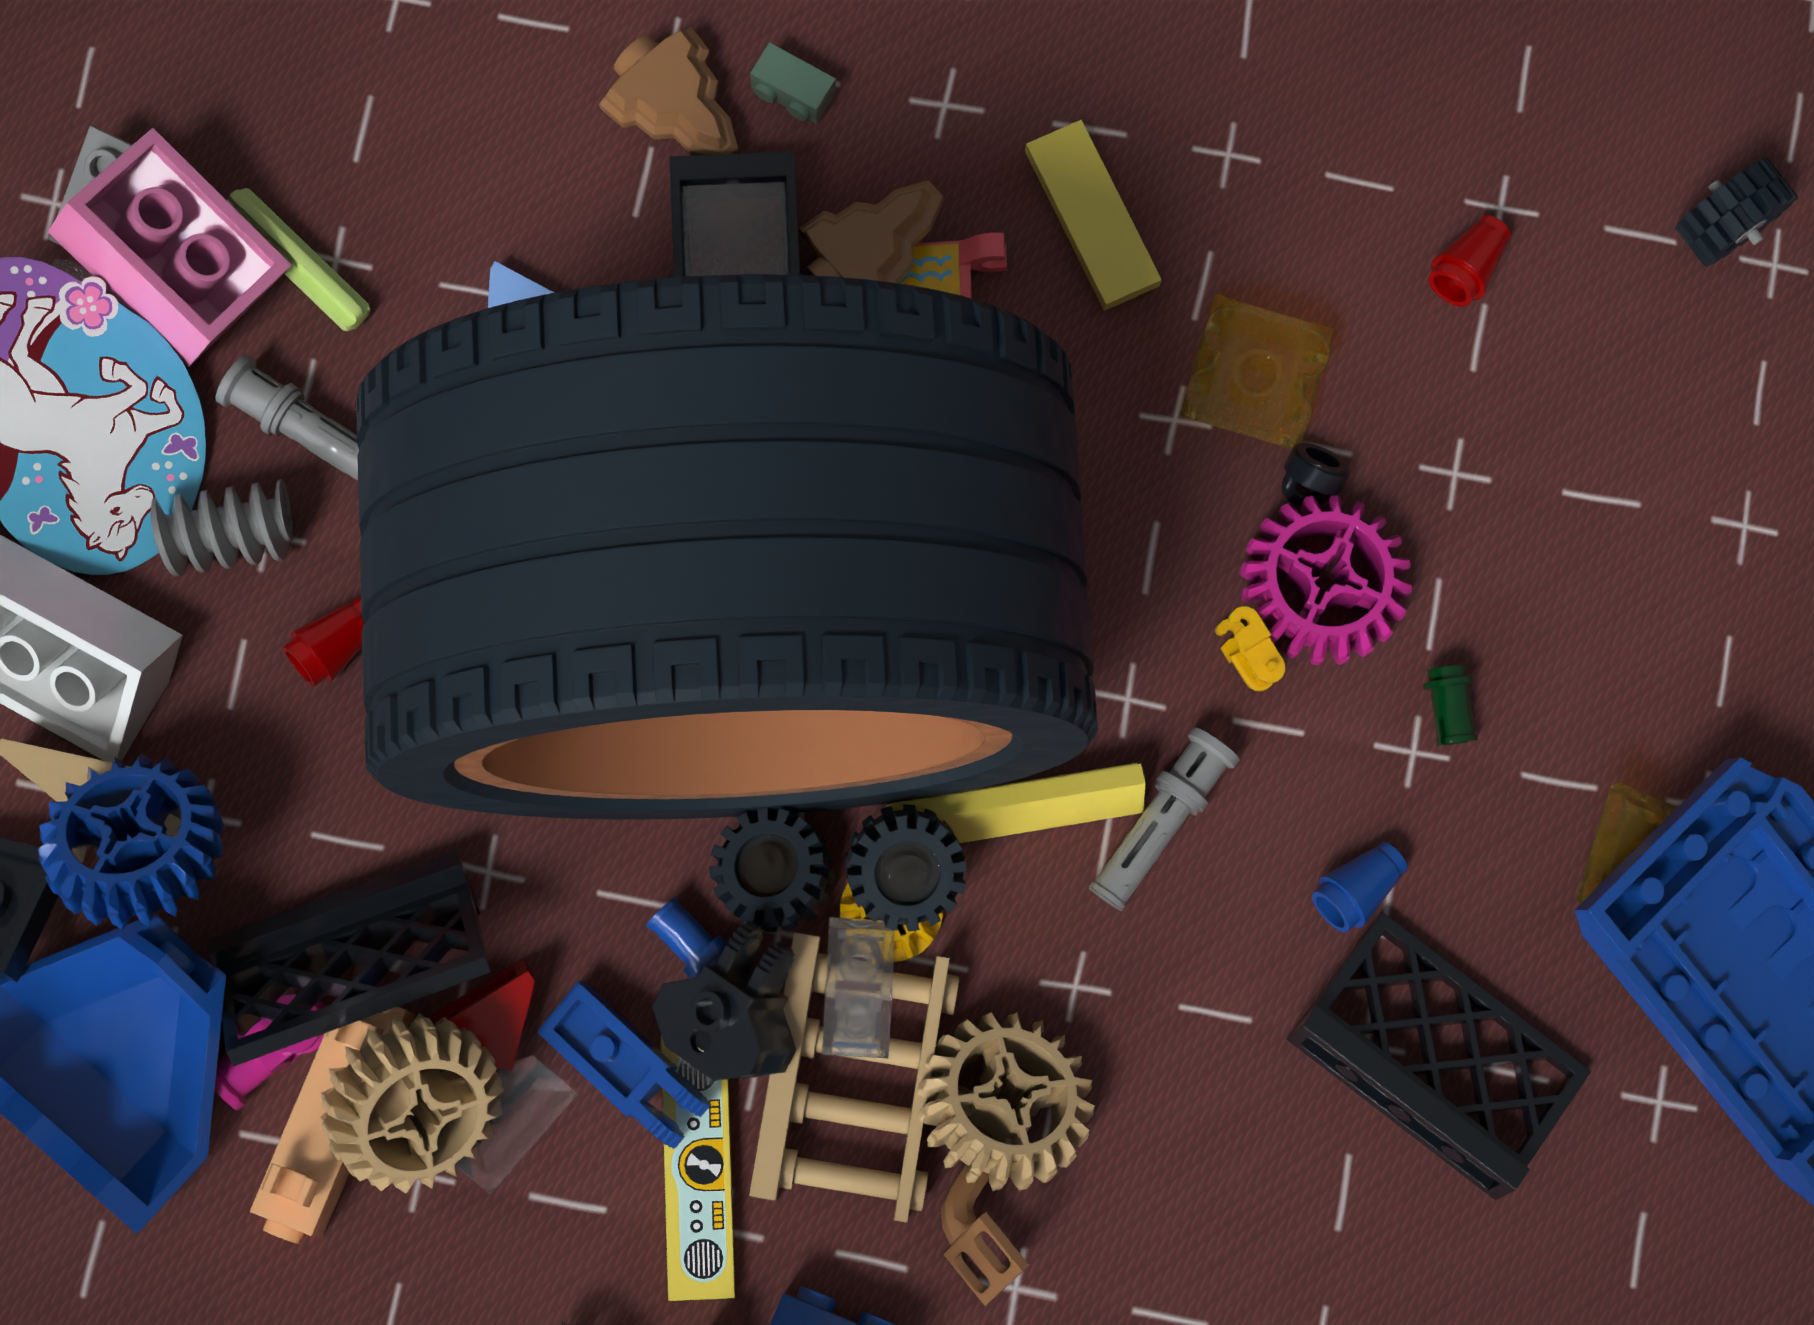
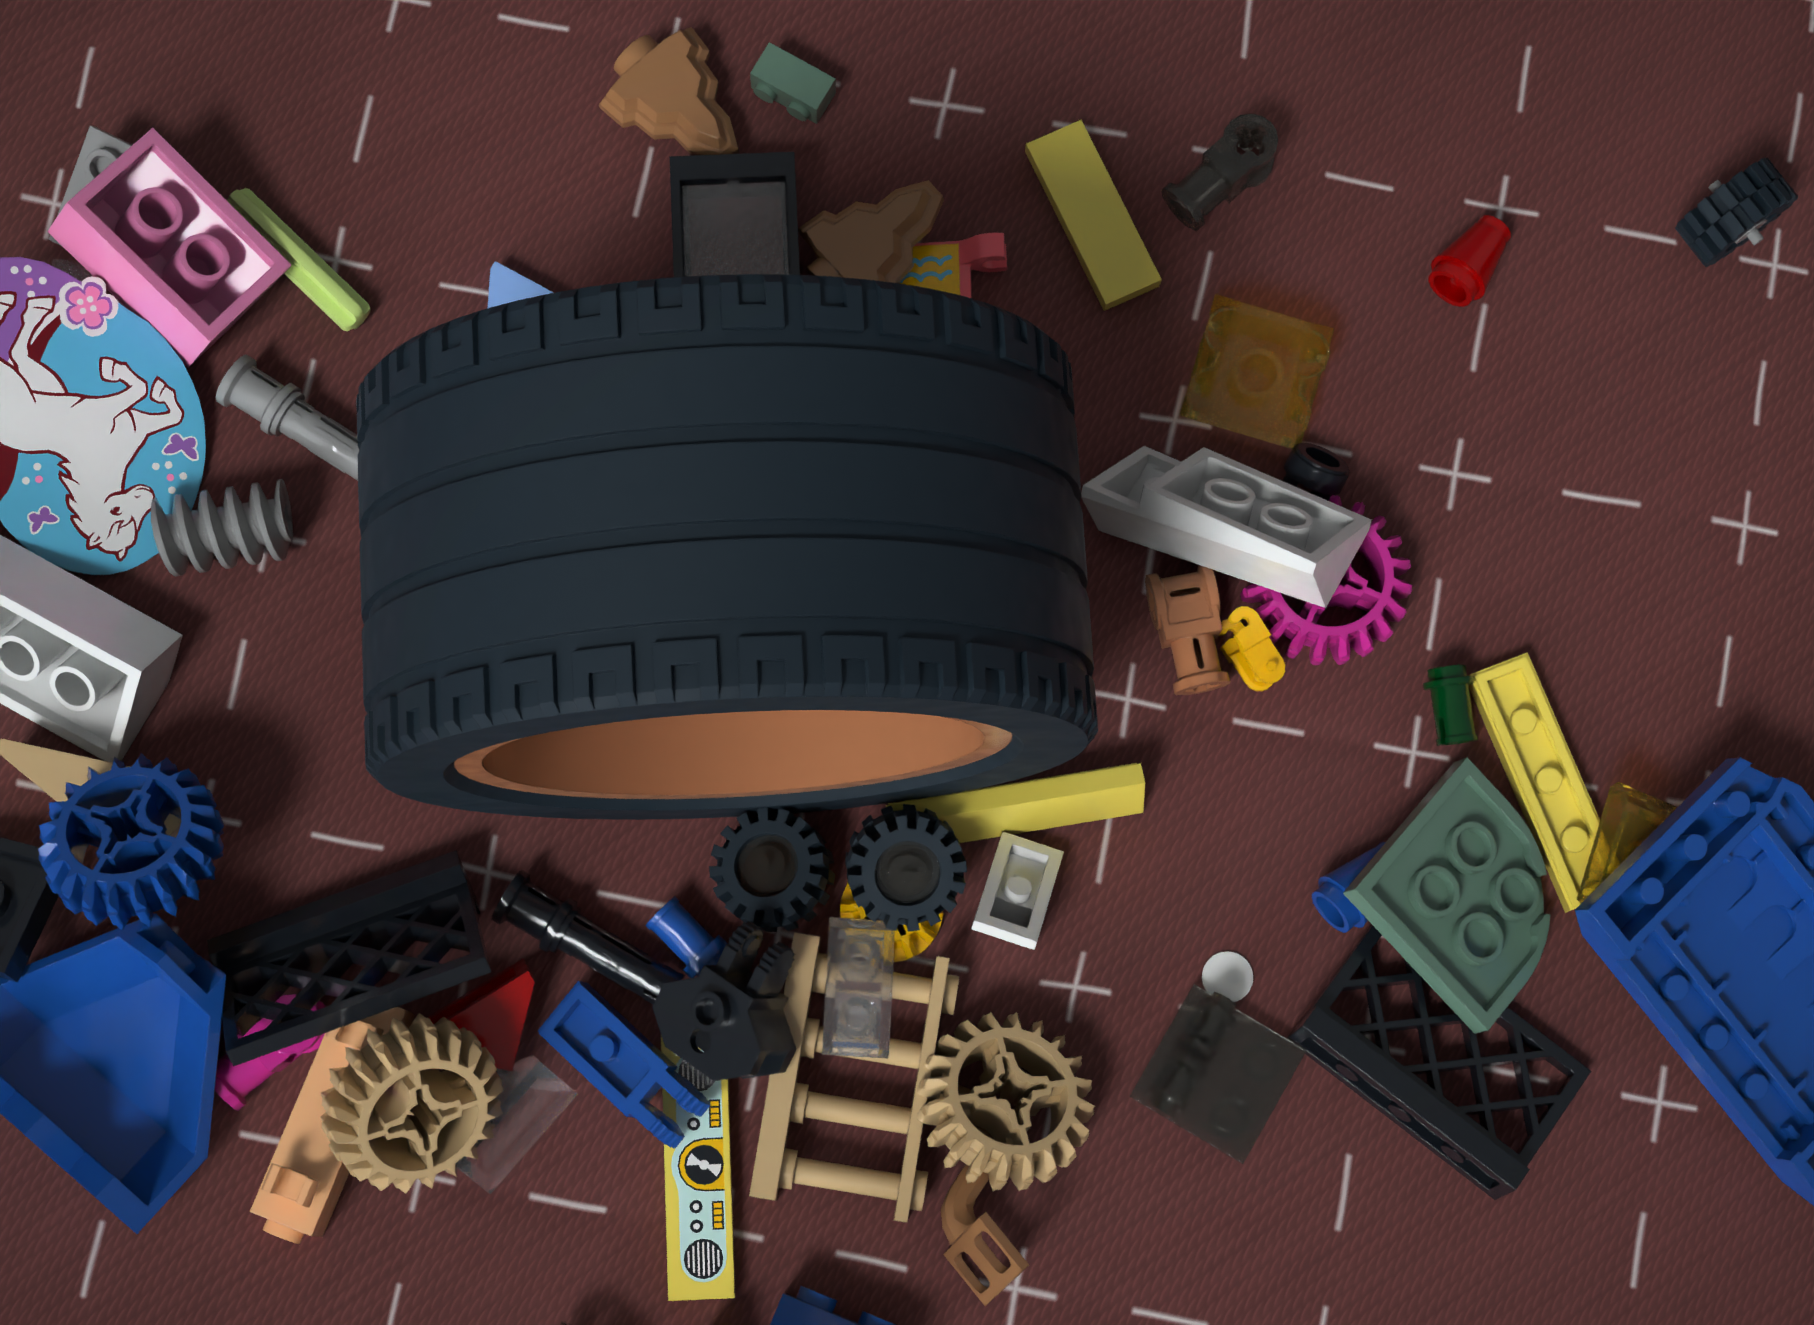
red cone [282,597,364,687] -> none
light grey pin [1089,727,1240,912] -> none
none -> black pin [491,870,685,1004]
none -> white slope [971,832,1064,950]
none -> white slope [1081,446,1372,608]
none -> clear smoke hinge [1129,984,1307,1164]
none -> nougat connector [1145,565,1230,695]
none -> clear smoke connector [1161,113,1278,232]
none -> white sticker [1202,951,1253,1003]
none -> sand green plate [1343,757,1550,1034]
none -> light yellow tile [1468,652,1619,913]

